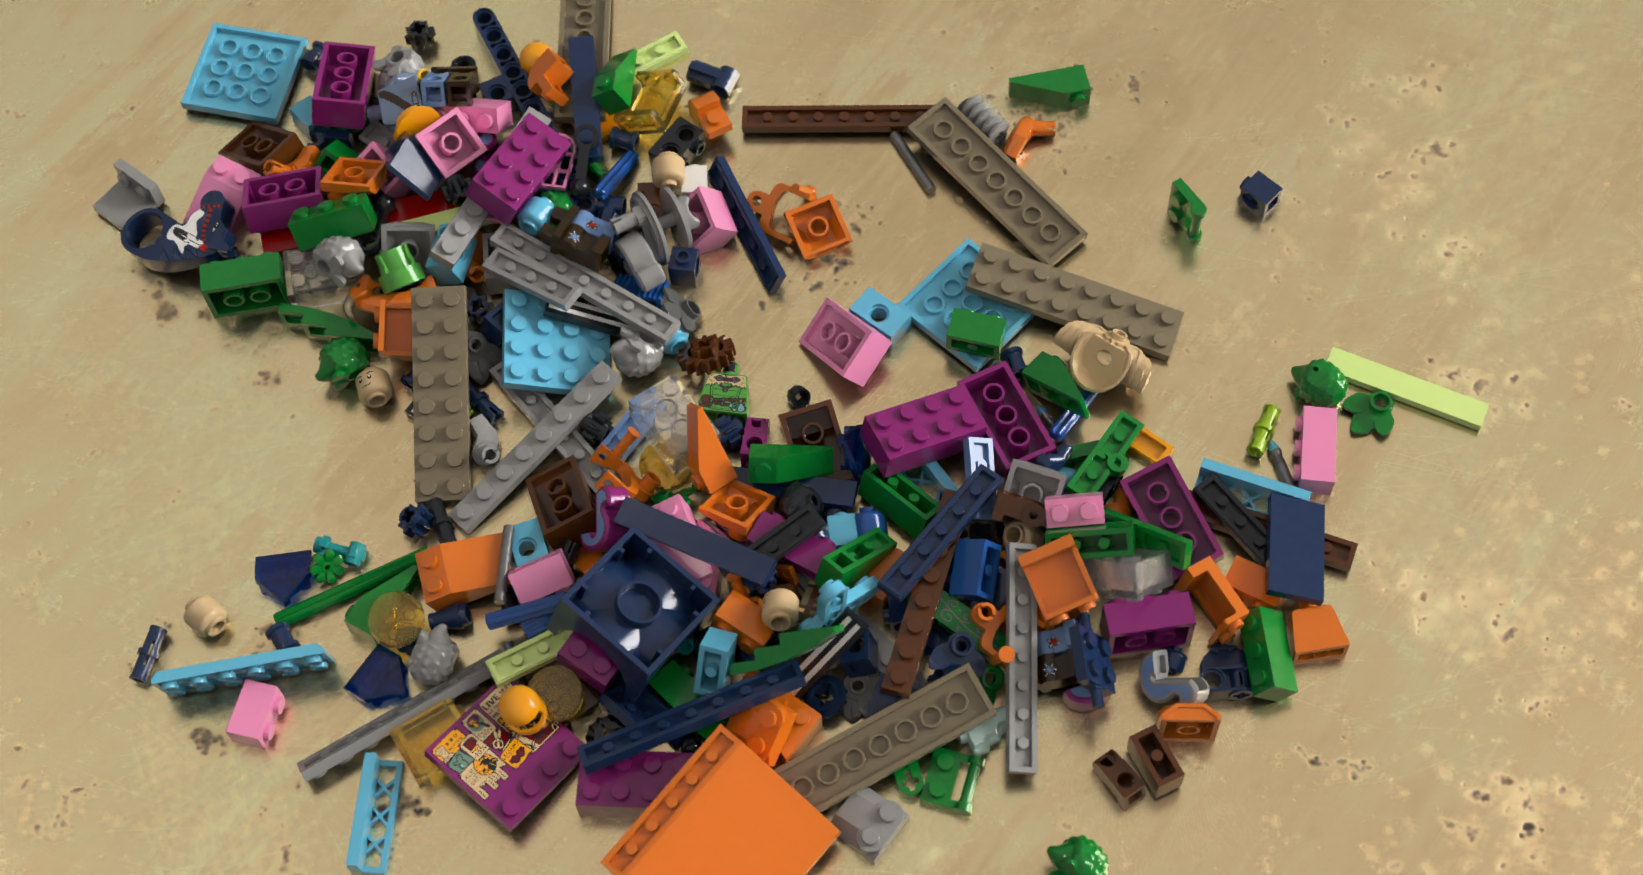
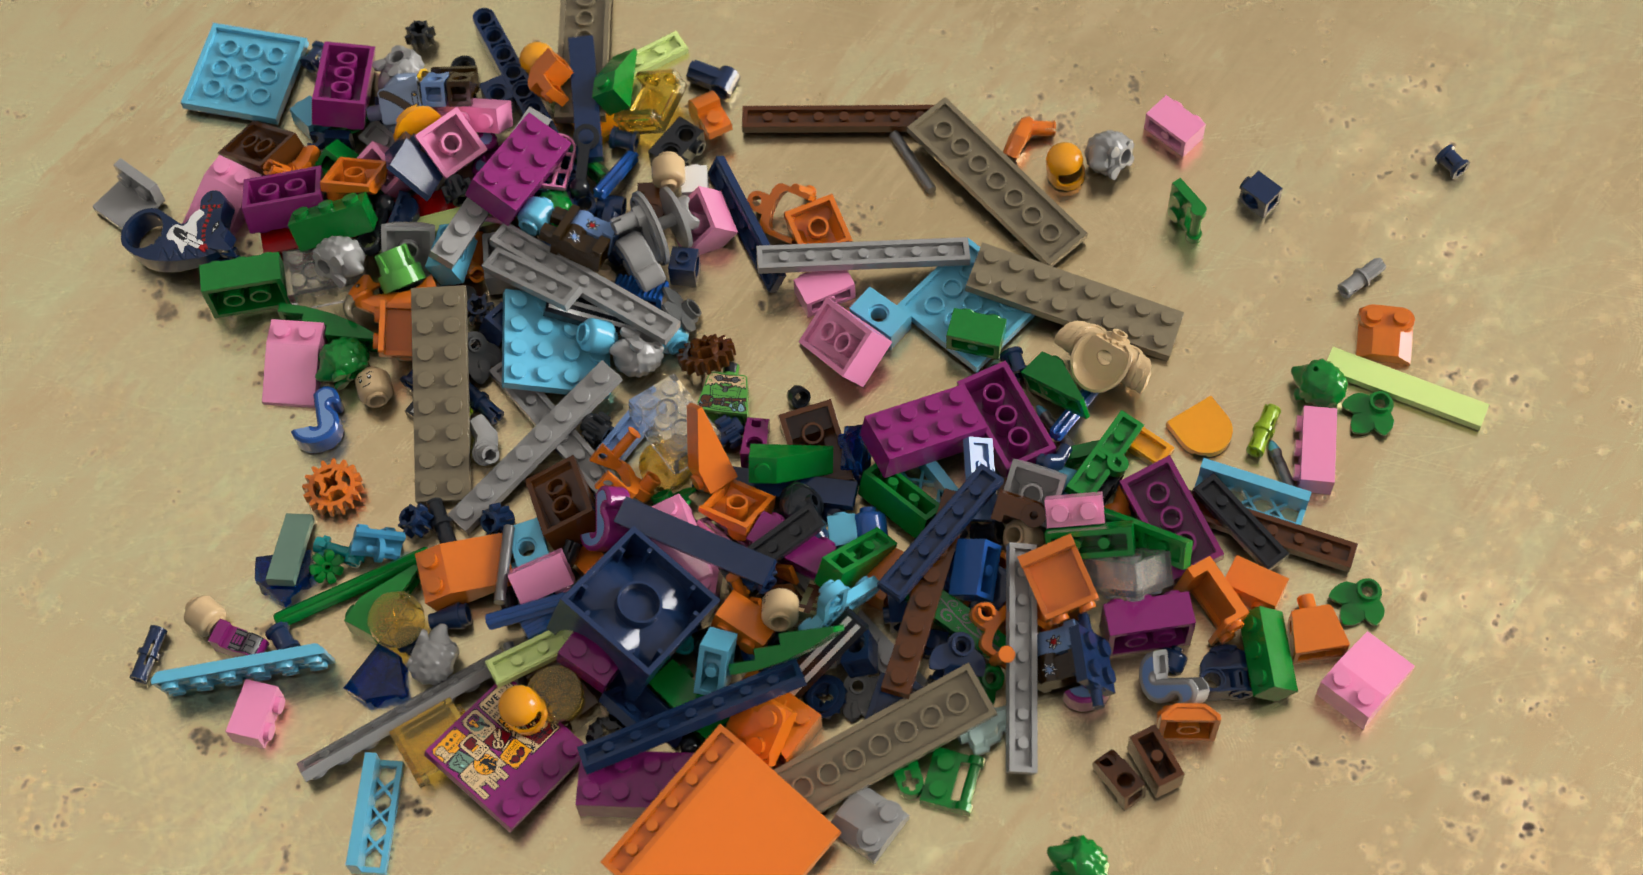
light grey piece [957,94,1010,147] -> none
green slope [1008,64,1091,108] -> none
dark blue tile [1265,493,1325,606] -> none
none -> magenta leg [208,619,269,658]
none -> bright pink slope [262,319,328,408]
none -> sand green tile [266,513,315,586]
none -> blue animal [291,386,344,453]
none -> orange gear [302,458,364,517]
none -> dark azure hips [349,524,406,563]
none -> dark blue tile [388,190,420,223]
none -> dark blue gear [481,502,515,535]
none -> medium azure head [576,318,618,355]
none -> light grey plate [756,237,971,274]
none -> bright pink brick [793,270,856,318]
none -> light orange helmet [1046,142,1085,191]
none -> light grey animal [1084,130,1134,180]
none -> bright pink brick [1144,95,1206,157]
none -> light orange tile [1166,396,1233,457]
none -> bright pink slope [1316,631,1415,730]
none -> green plate [1329,578,1385,626]
none -> light grey axle [1337,258,1386,299]
none -> orange slope [1355,304,1415,366]
none -> dark blue bush [1435,144,1470,179]

